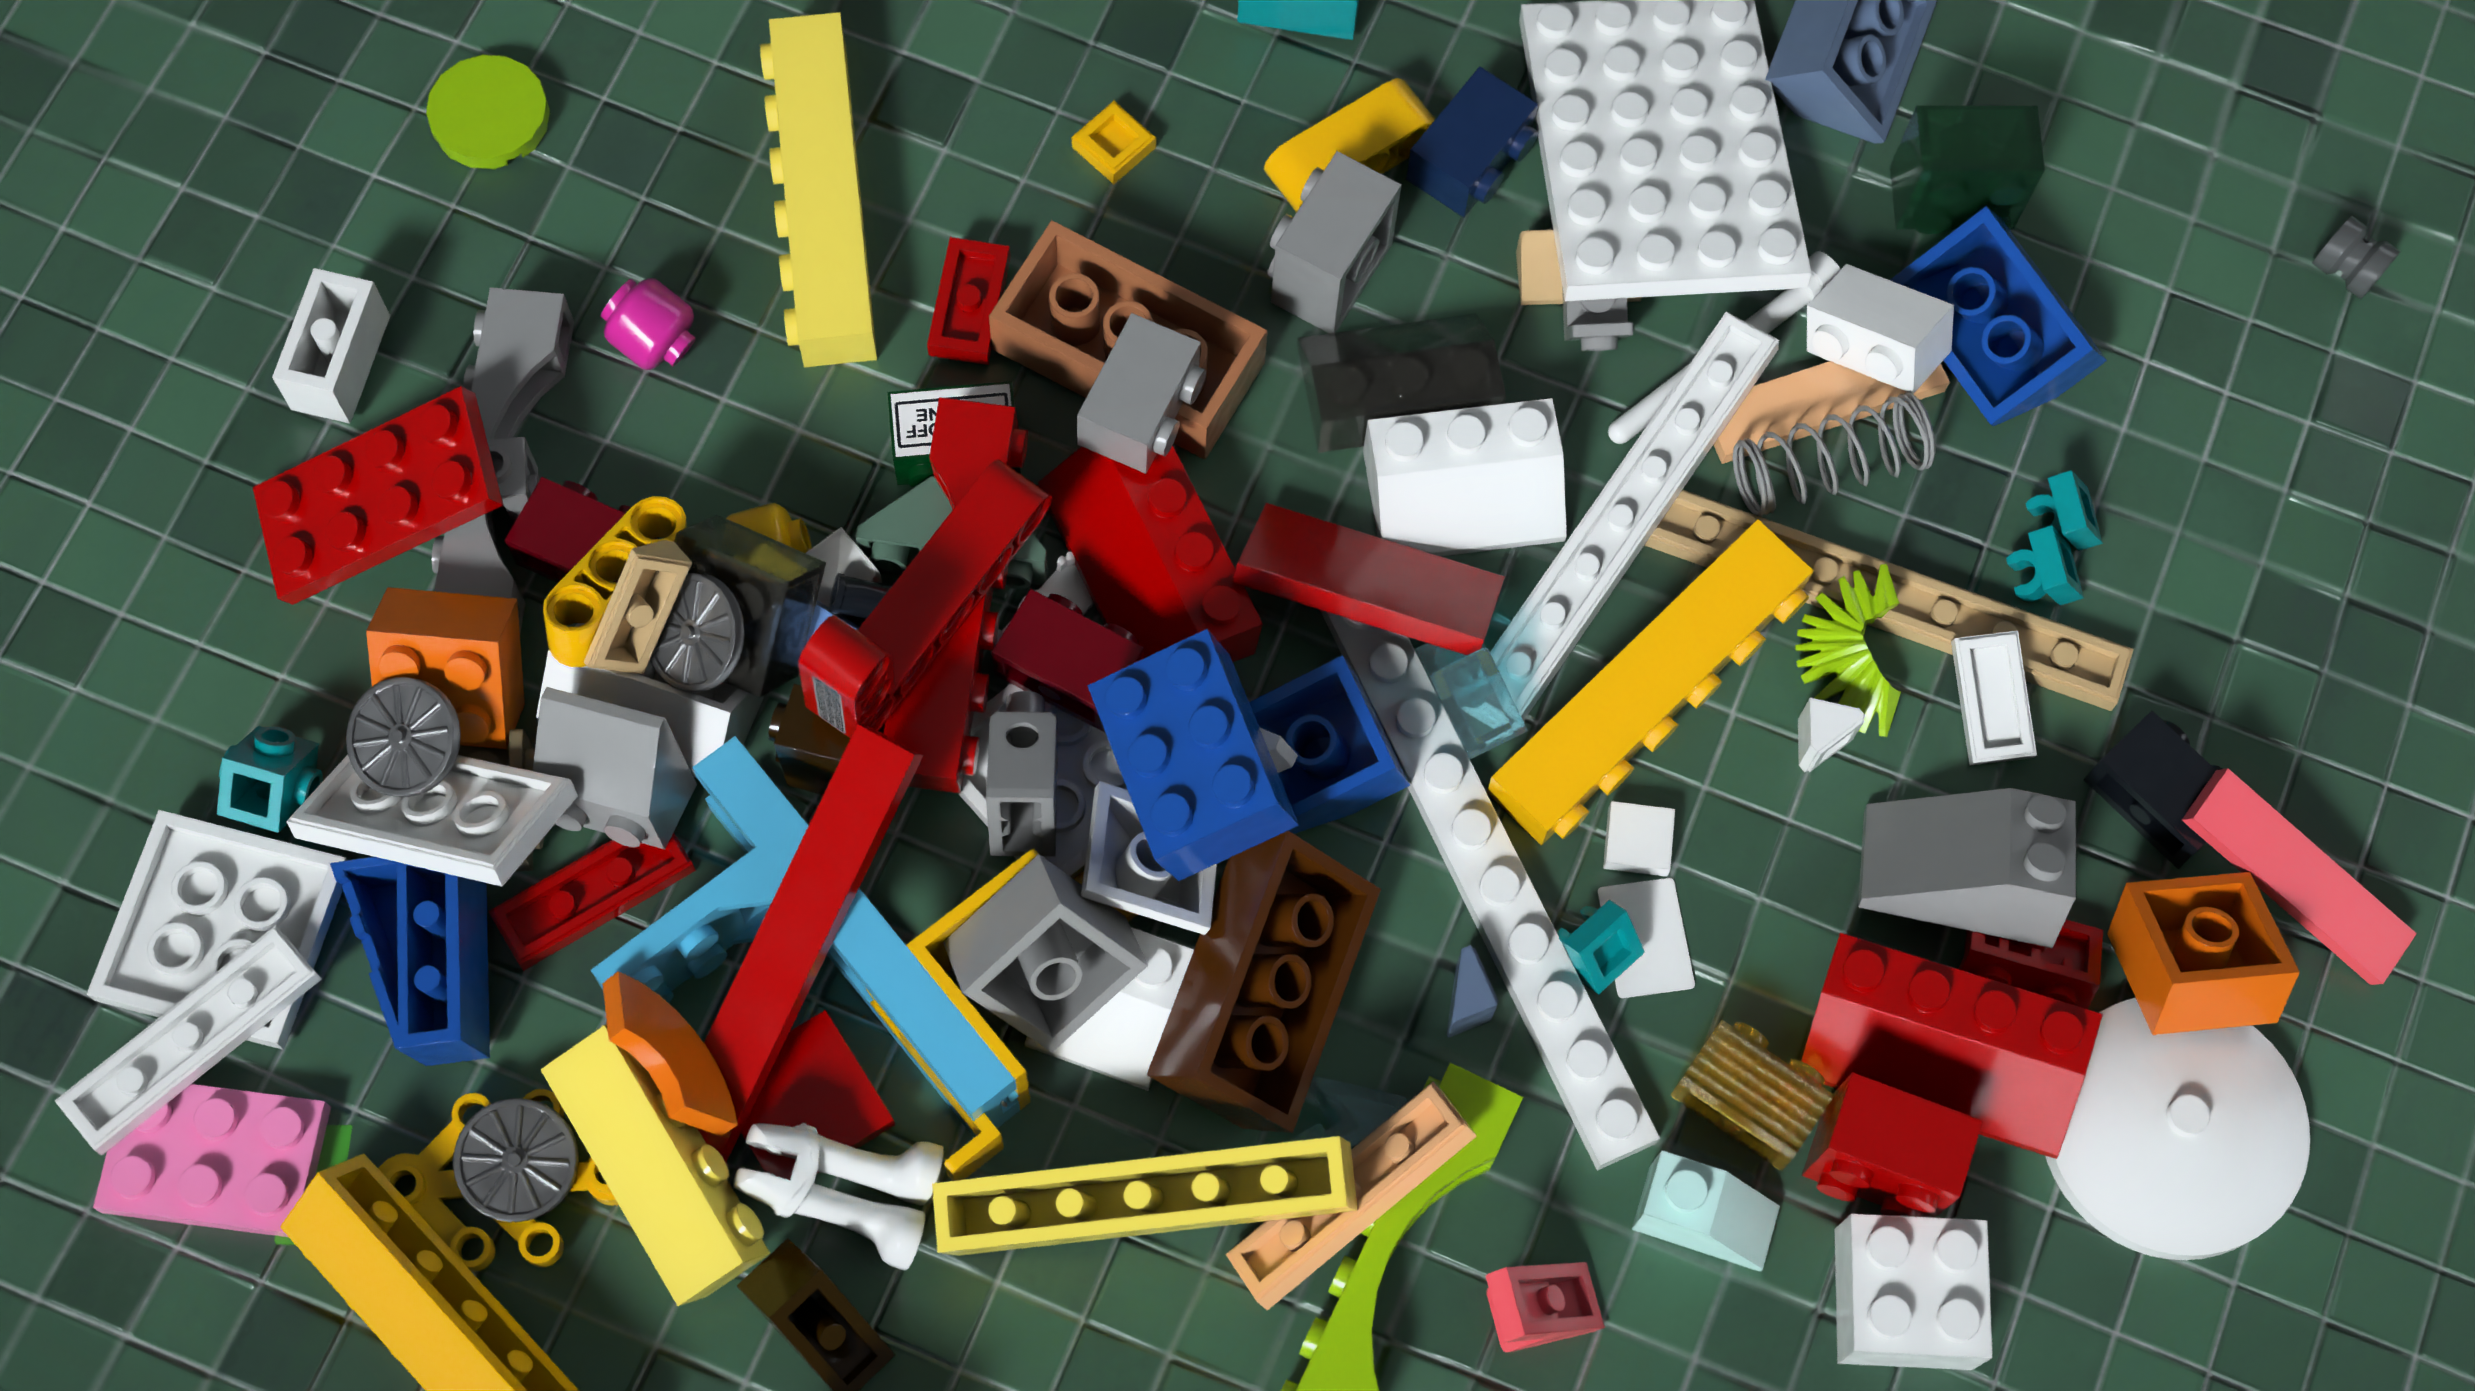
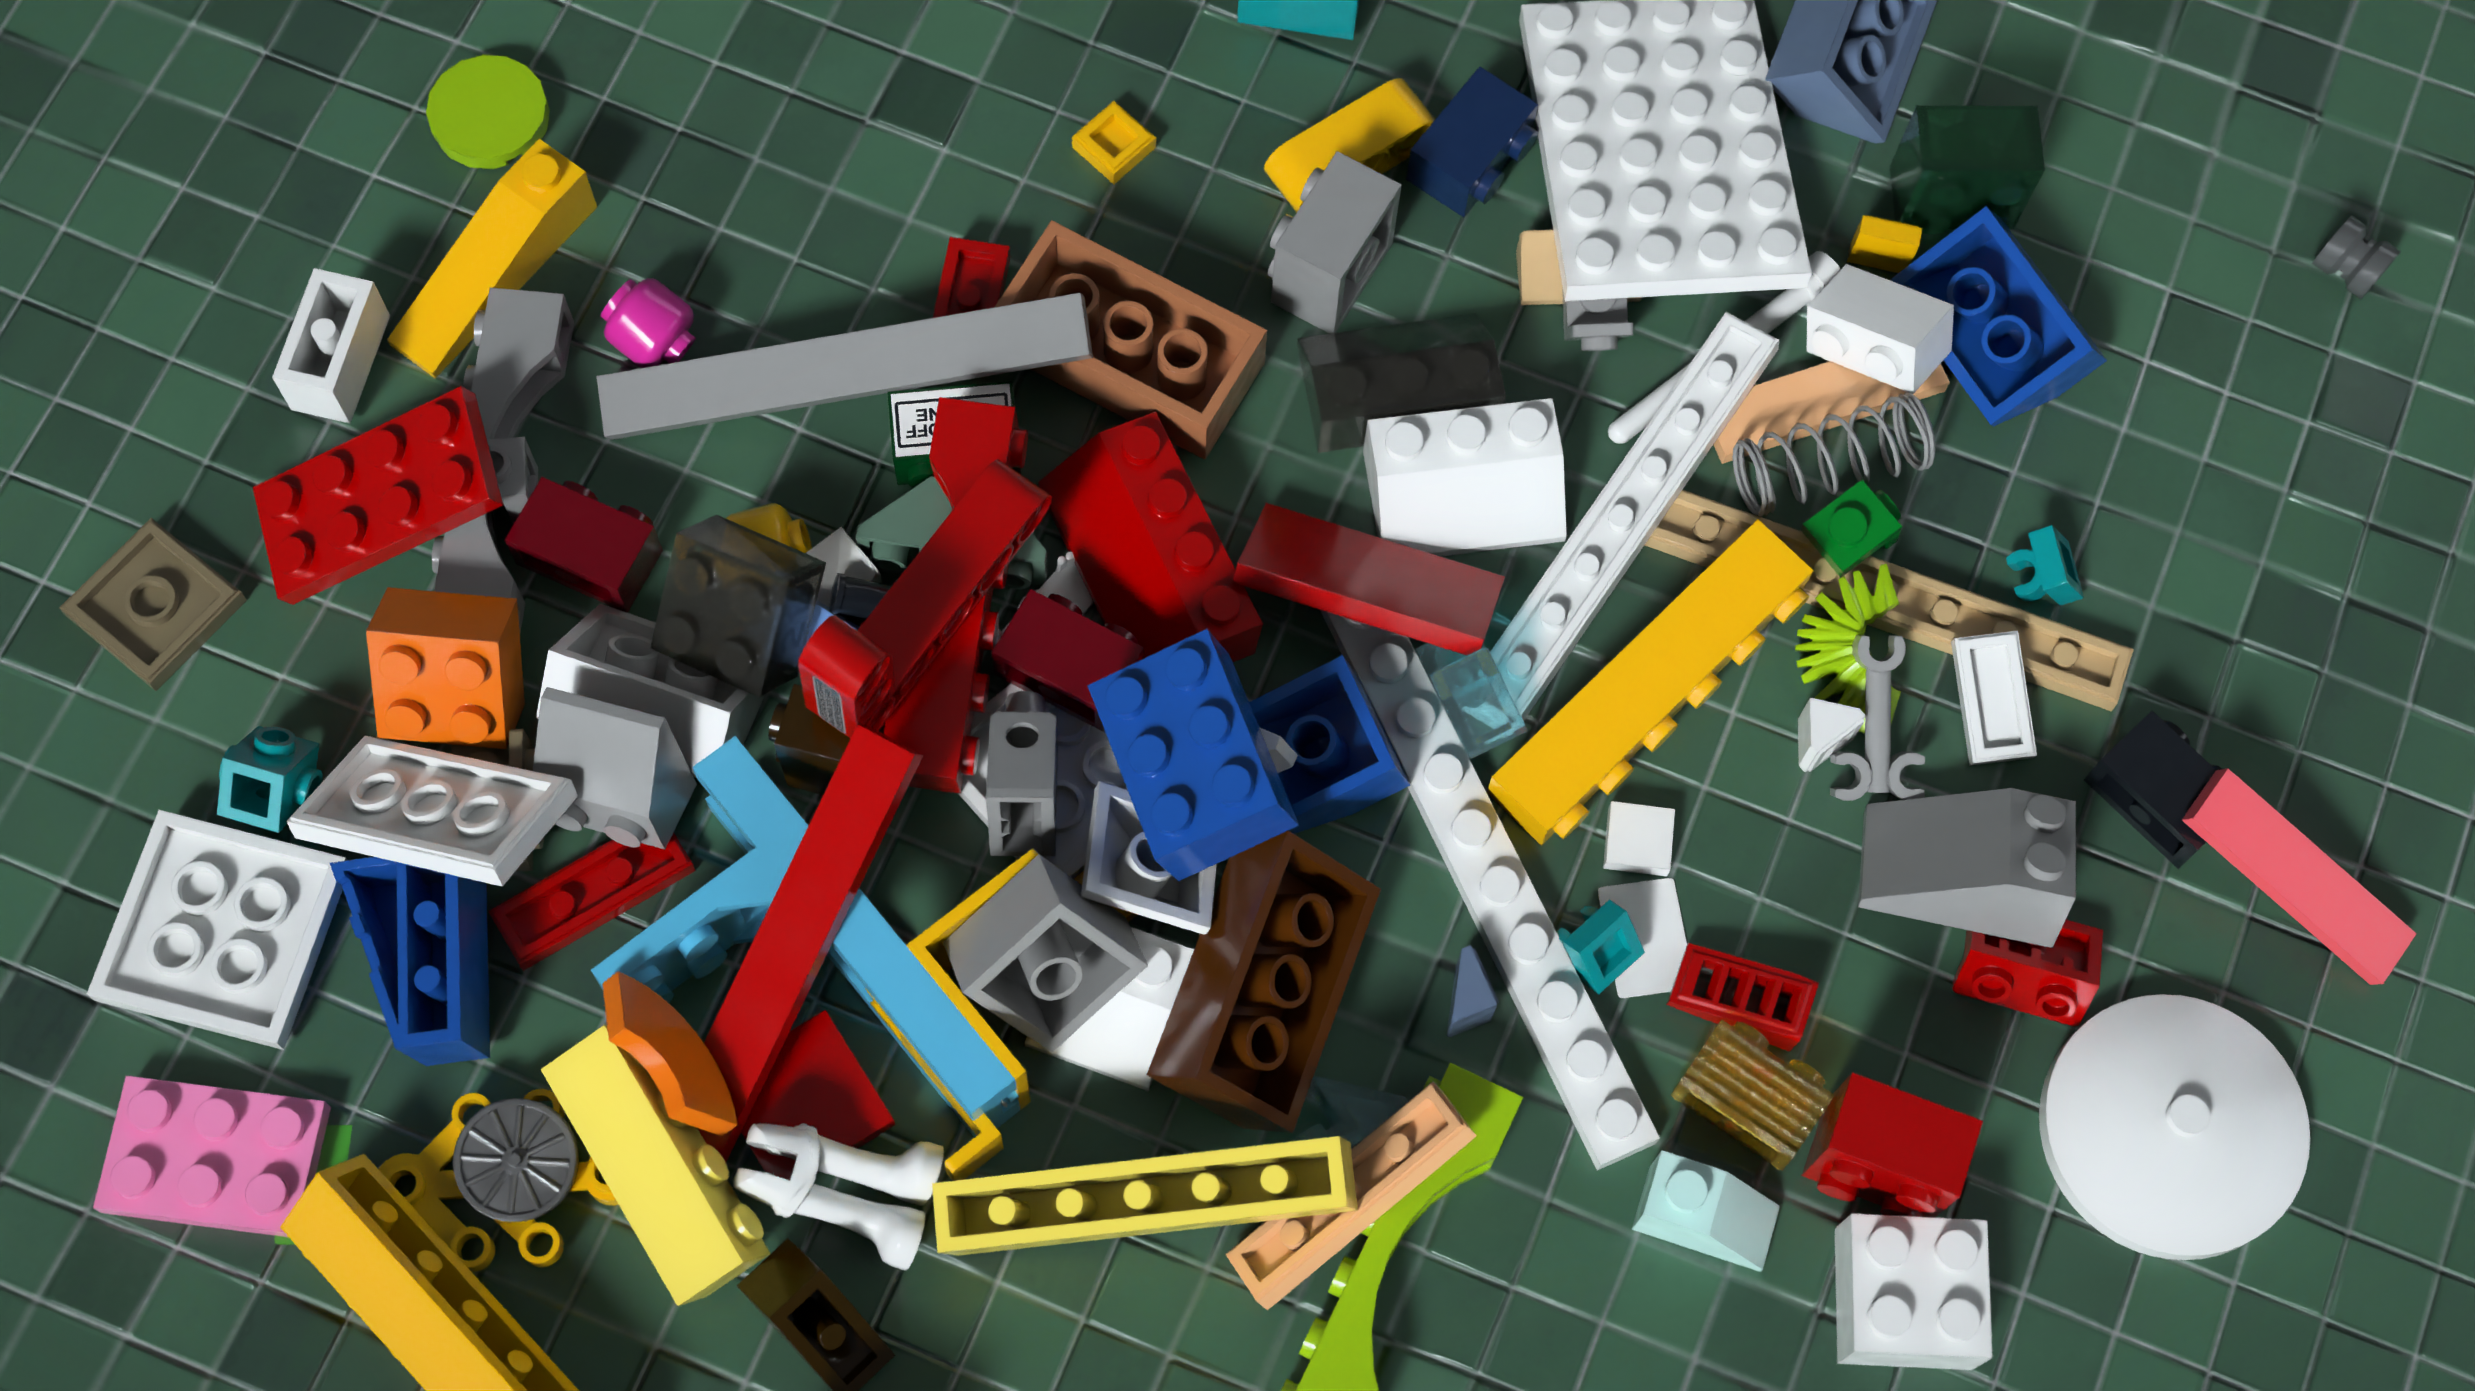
white tile [55,925,322,1155] -> none
flat silver wheel [346,677,461,797] -> none
yellow beam [543,496,689,667] -> none
tan slope [584,540,692,674] -> none
flat silver wheel [650,573,744,691] -> none
light yellow brick [760,12,877,368] -> none
light grey brick [1077,313,1206,474] -> none
coral slope [1485,1262,1605,1352] -> none
red slope [1797,933,2103,1159] -> none
teal tile [2025,470,2103,551] -> none
orange brick [2107,872,2300,1035] -> none
none -> dark tan tile [59,518,247,691]
none -> yellow slope [387,139,597,379]
none -> light grey tile [596,293,1093,440]
none -> red slope [1666,943,1819,1052]
none -> green bracket [1801,479,1902,578]
none -> light grey bar [1830,635,1925,801]
none -> yellow tile [1847,215,1922,273]

